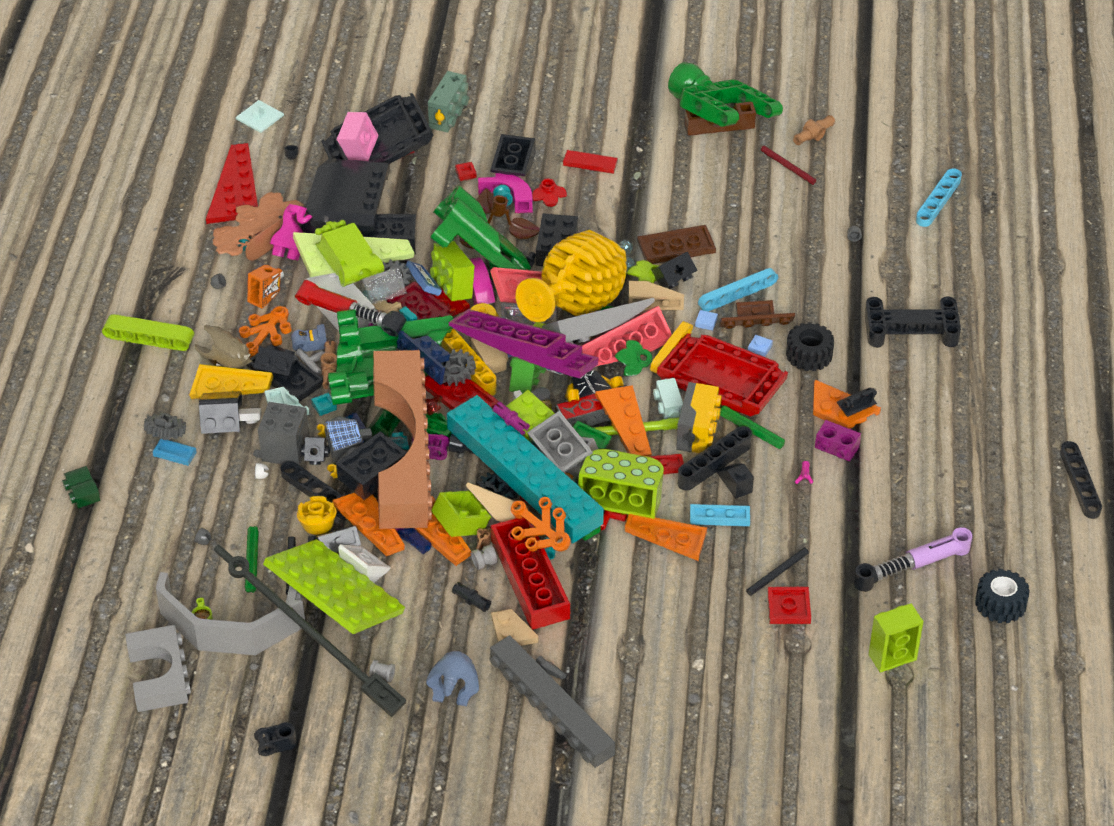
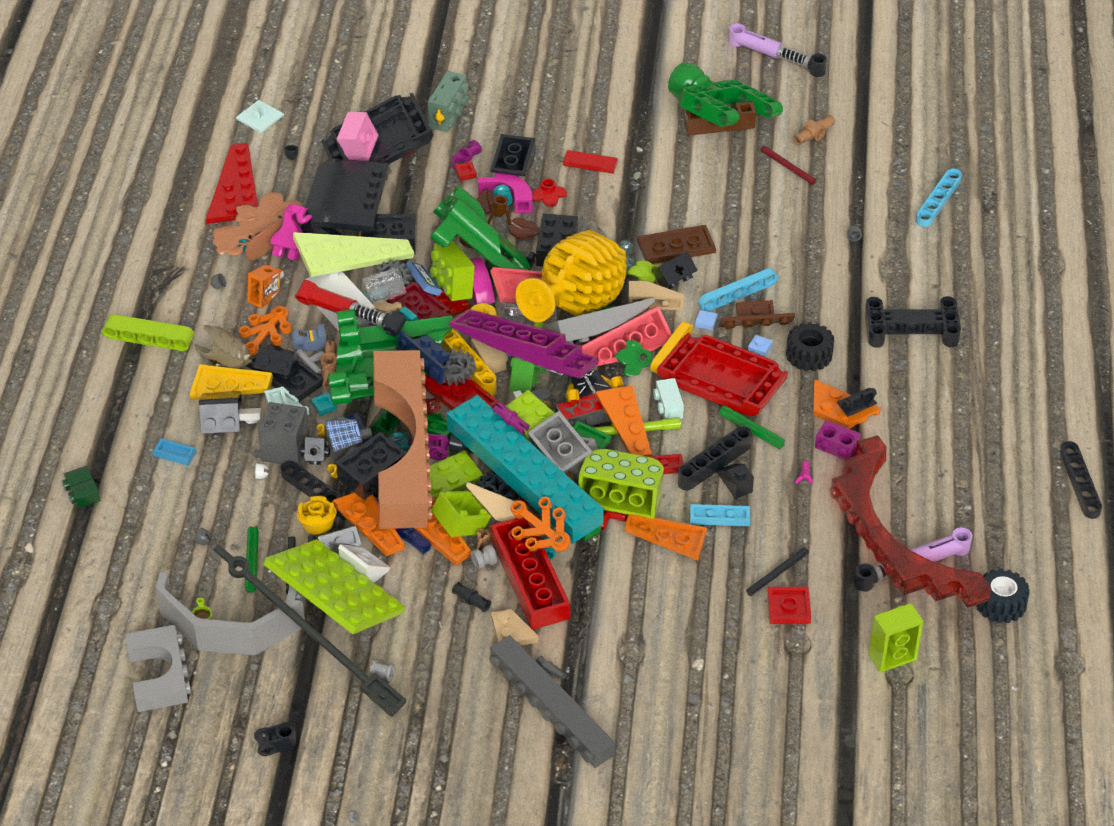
dark grey gear [144,413,186,440] -> none
lime piece [315,220,384,287] -> none
sand blue piece [426,651,479,706] -> none
yellow piece [676,382,722,453] -> none
none -> lime plate [429,450,484,500]
none -> magenta connector [452,140,482,170]
none -> piece [729,23,827,77]
none -> clear red arch [830,435,991,608]

